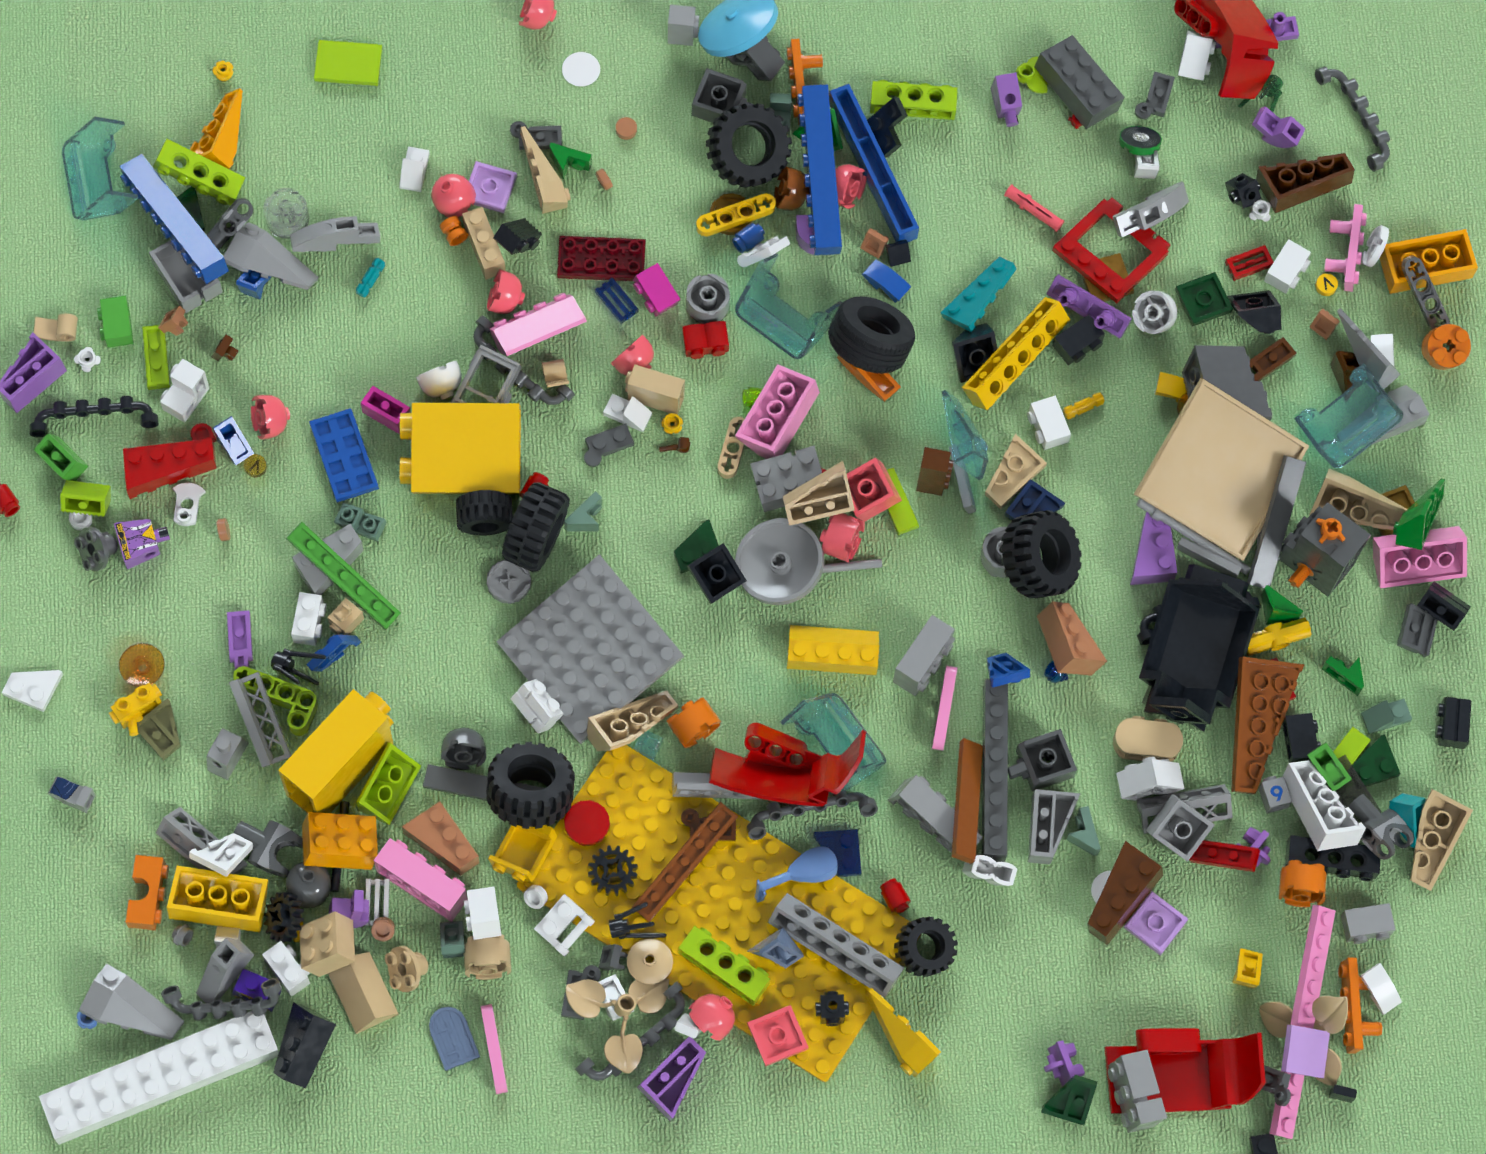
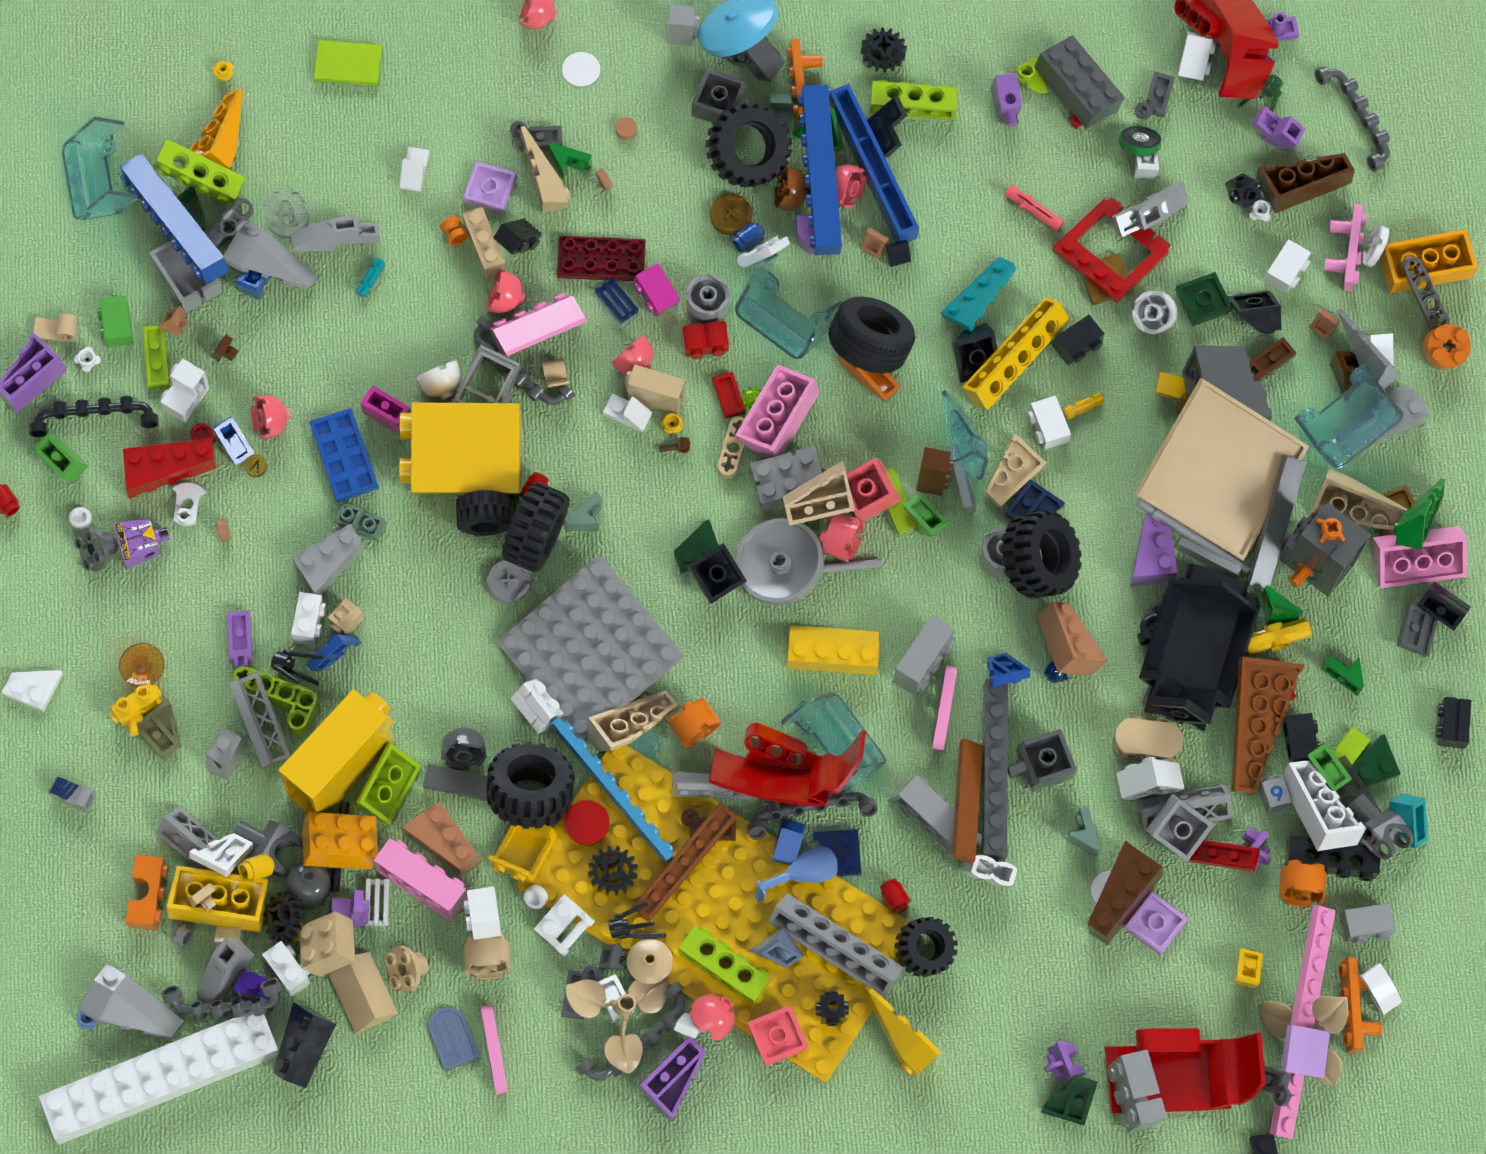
lime brick [60,480,111,517] -> none
bright green tile [286,522,401,630] -> none
nougat tile [371,917,395,941] -> none
coral cylinder [431,174,476,218] -> none
sand green slope [440,921,465,958] -> none
dark grey hinge [584,424,634,467] -> none
yellow beam [696,193,776,237] -> none
blue slope [862,259,911,303] -> none
light grey wedge [1028,789,1080,864] -> none
medium lavender plate [1047,274,1132,338] -> none
red tile [1225,245,1274,281] -> none
yellow tile [1315,273,1338,296] -> none
black tile [1329,1084,1357,1103] -> none
sand green slope [1361,699,1412,734] -> none
tan wedge [1410,789,1473,891] -> none
none -> tan tile [188,883,216,912]
none -> yellow brick [238,853,274,882]
none -> dark azure plate [552,717,674,866]
none -> red tile [712,372,746,419]
none -> slope [772,818,805,865]
none -> black gear [860,27,907,73]
none -> bright green slope [903,493,949,536]

